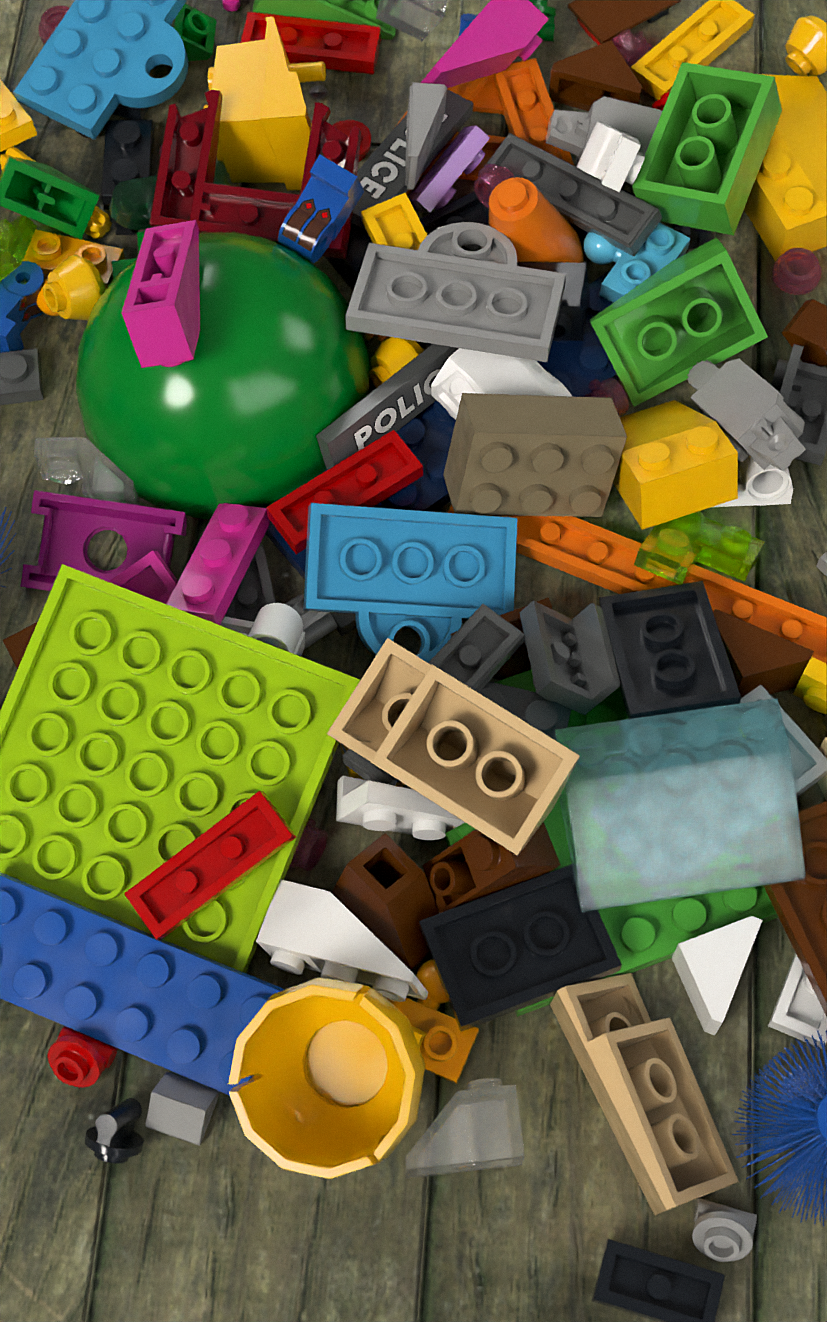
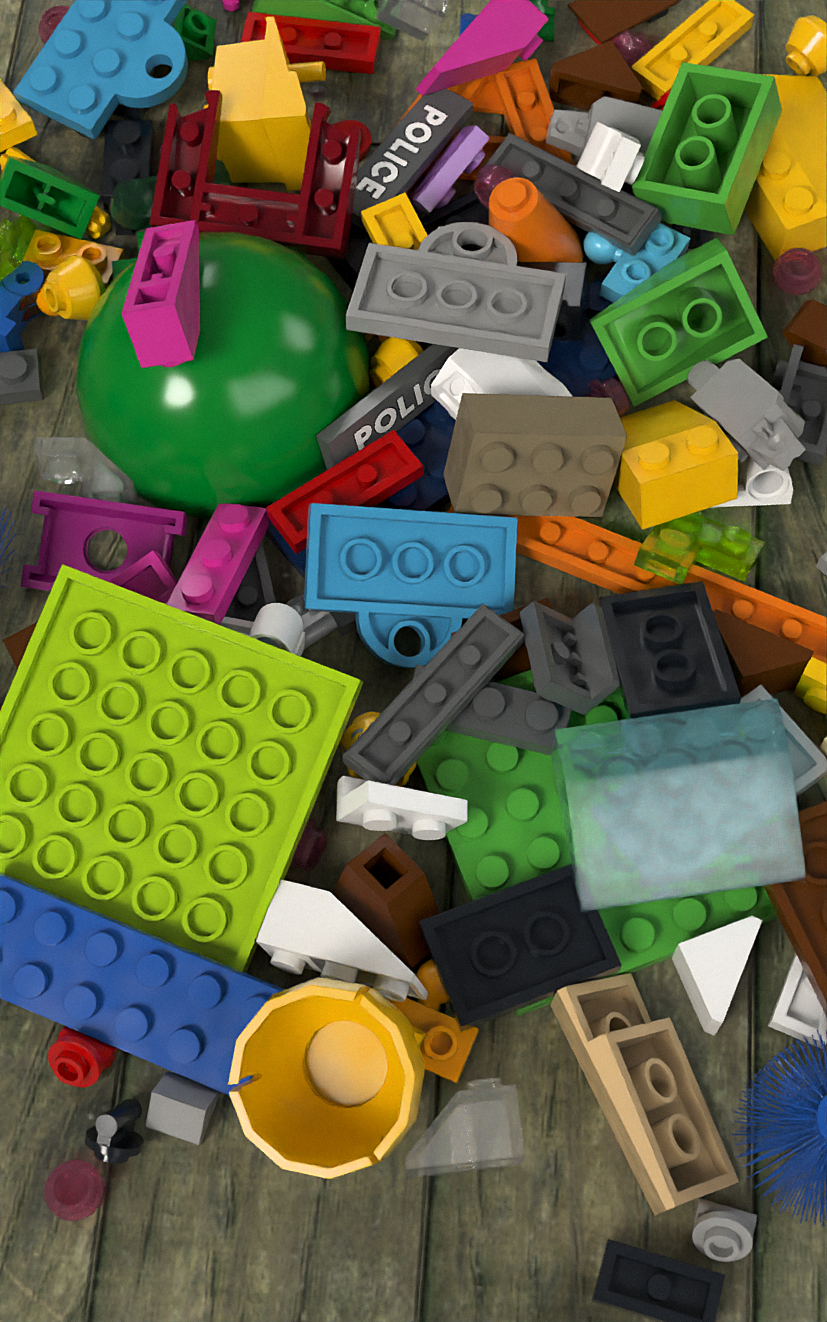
red plate [124,791,296,940] -> none
blue leg [278,154,364,263] -> none
tan slope [327,638,580,855] -> none
light grey slope [405,82,447,190] -> none
reddish brown slope [422,822,561,913] -> none
none -> clear pink plate [44,1160,104,1221]

